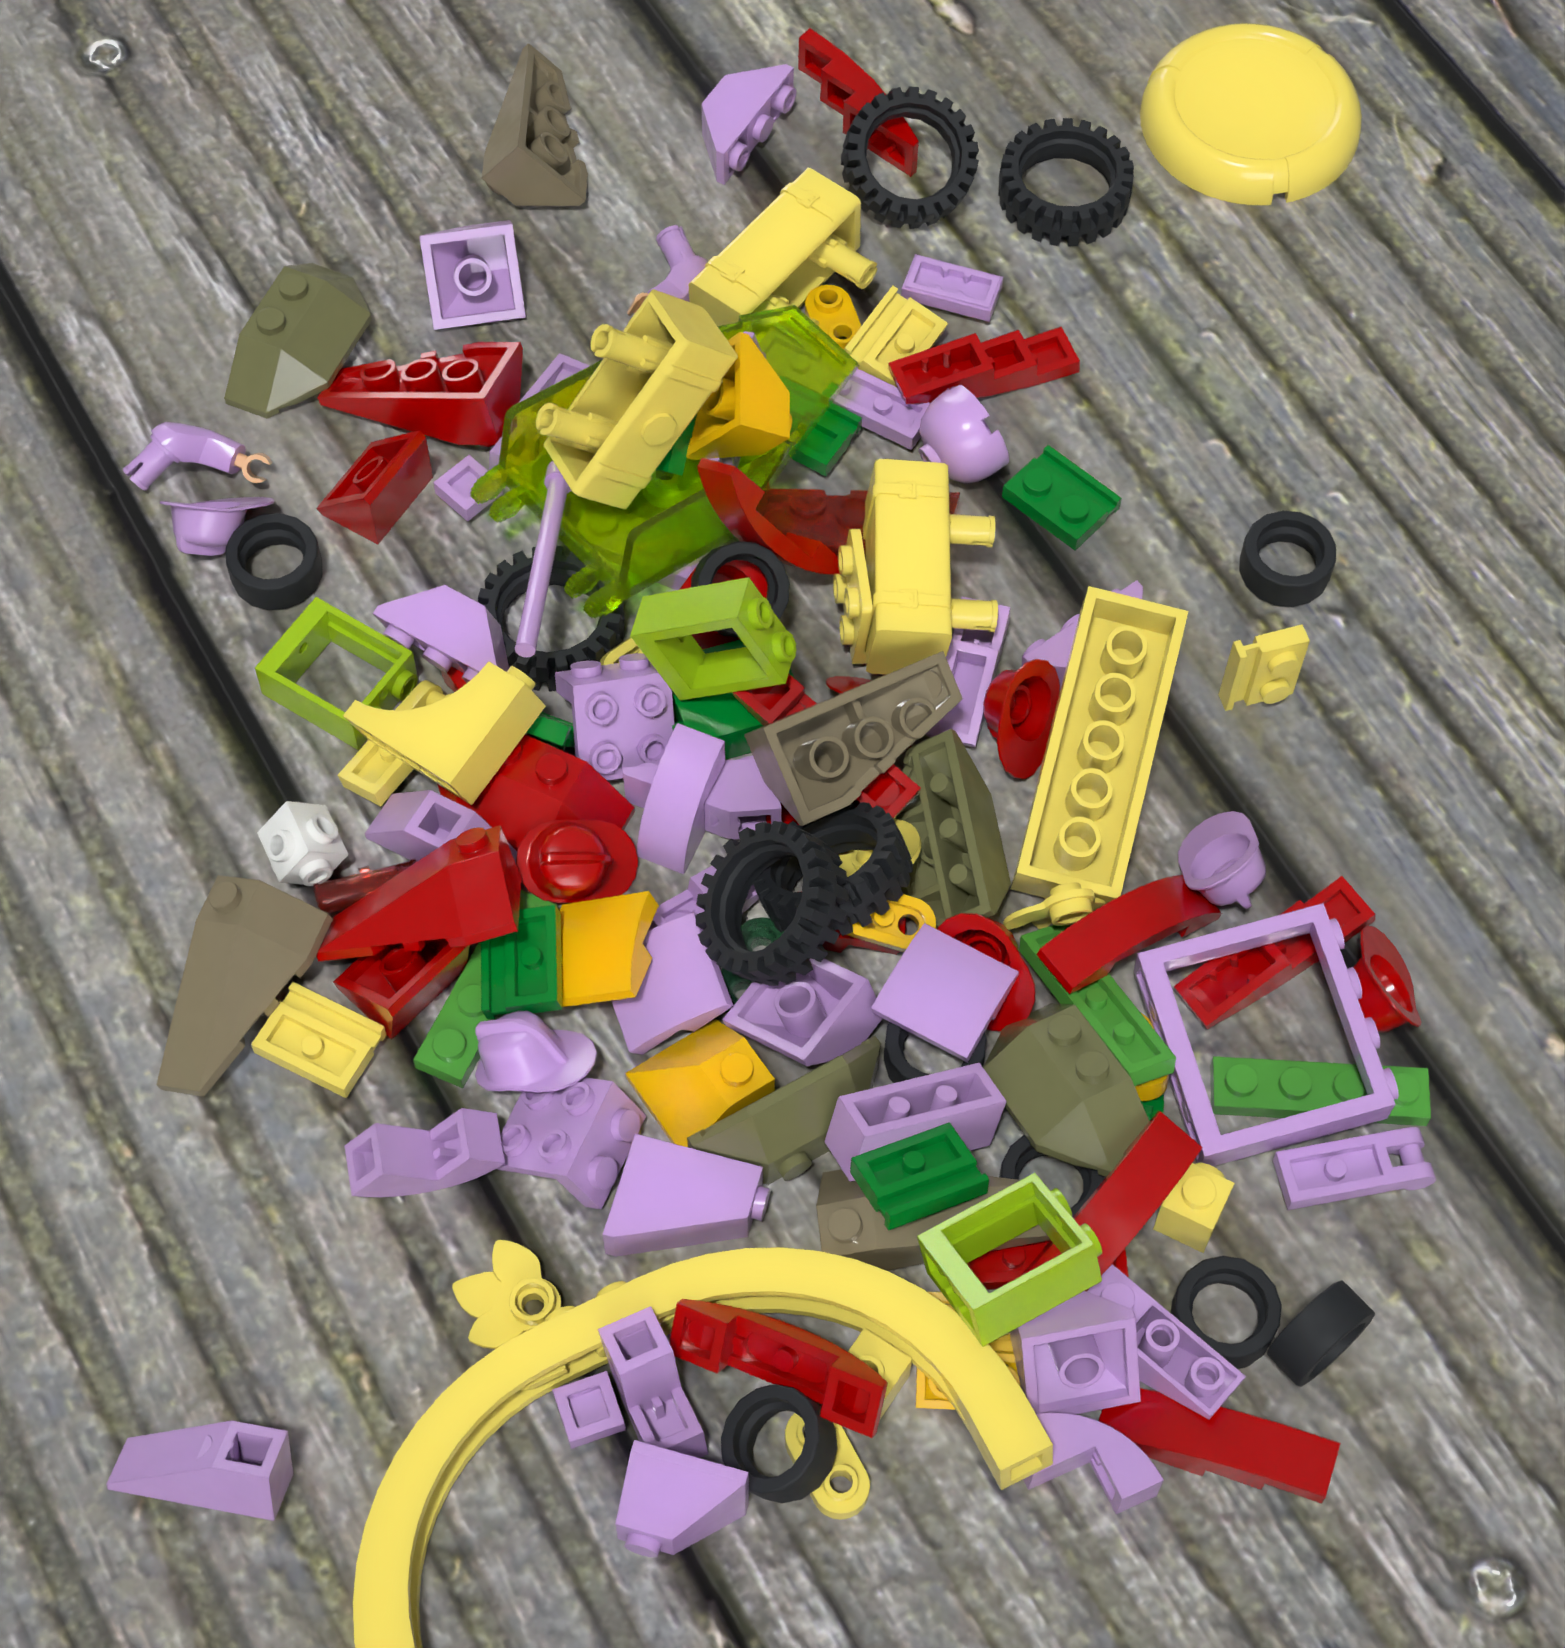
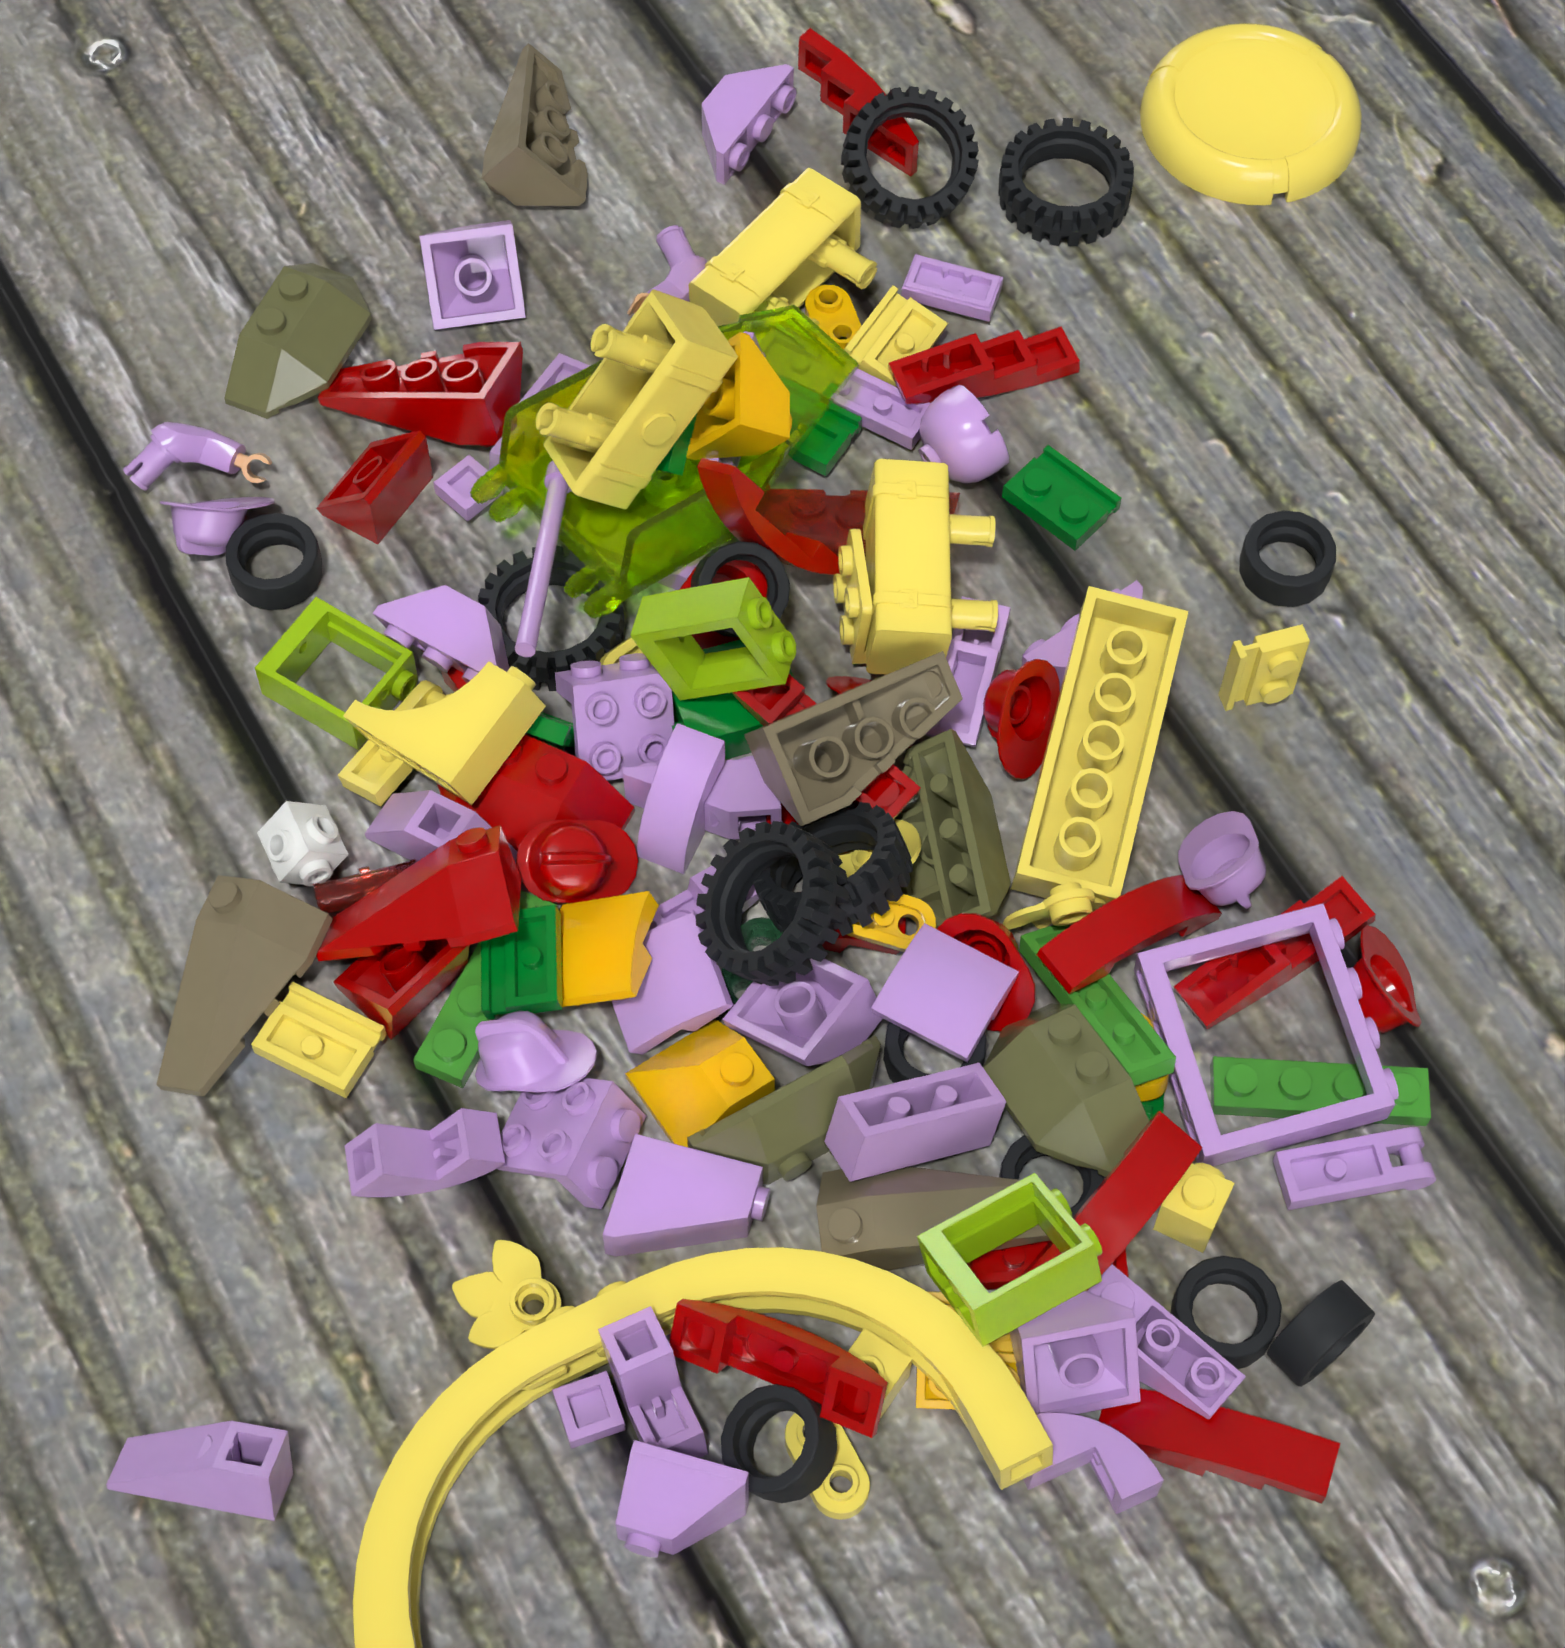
green plate [850,1122,989,1231] -> none

